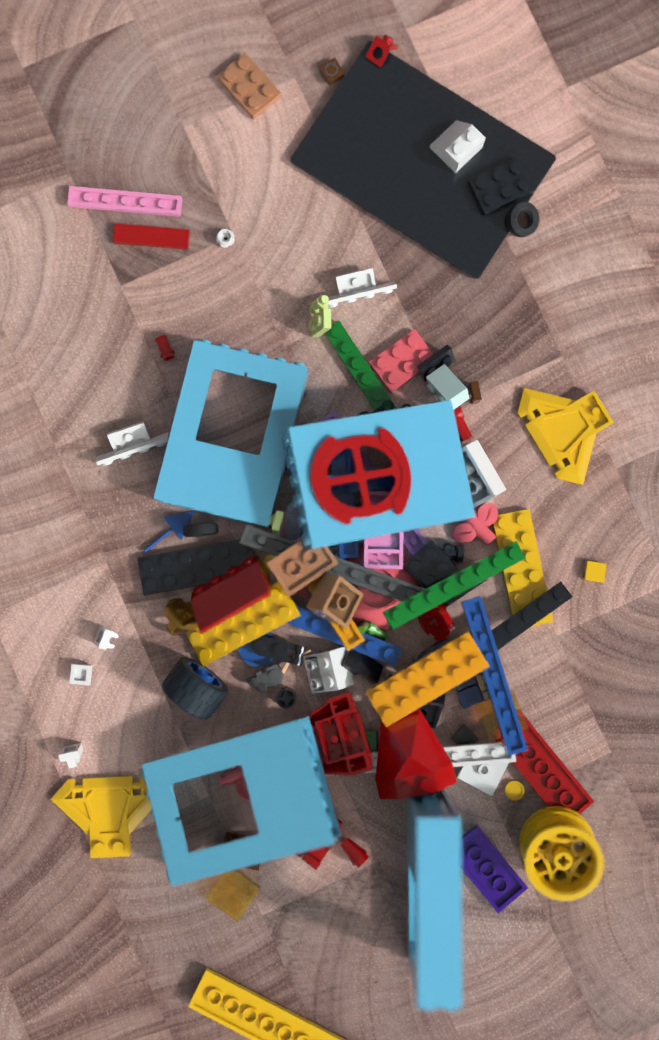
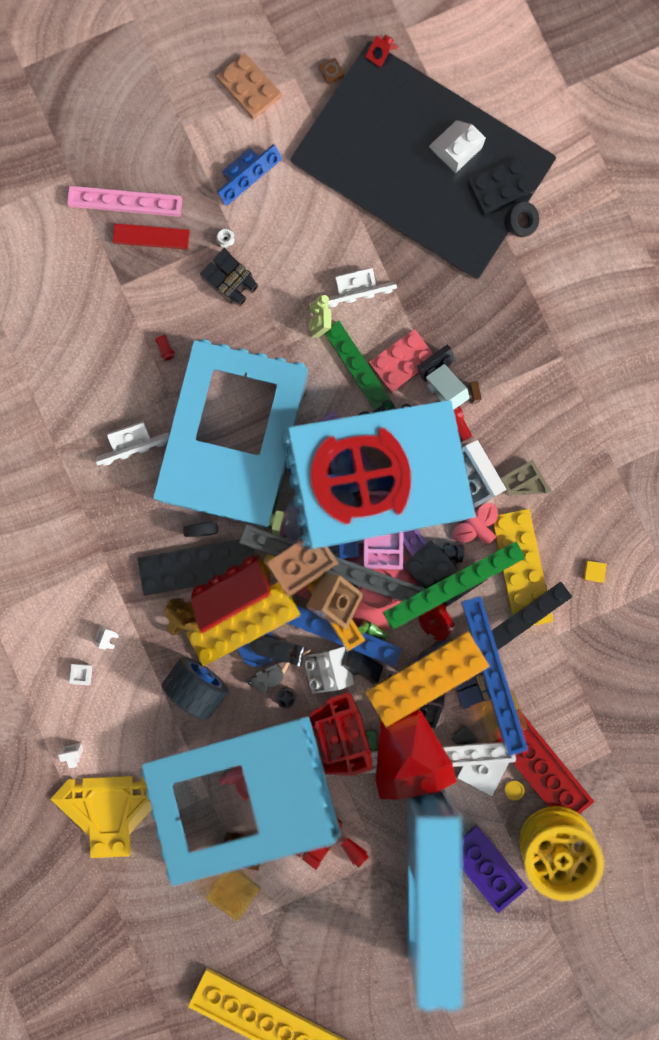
blue piece [144,511,194,553] -> none
yellow plate [517,388,614,485] -> none
none -> black hips [200,247,258,306]
none -> blue bracket [217,144,282,206]
none -> dark tan wing [500,460,551,496]

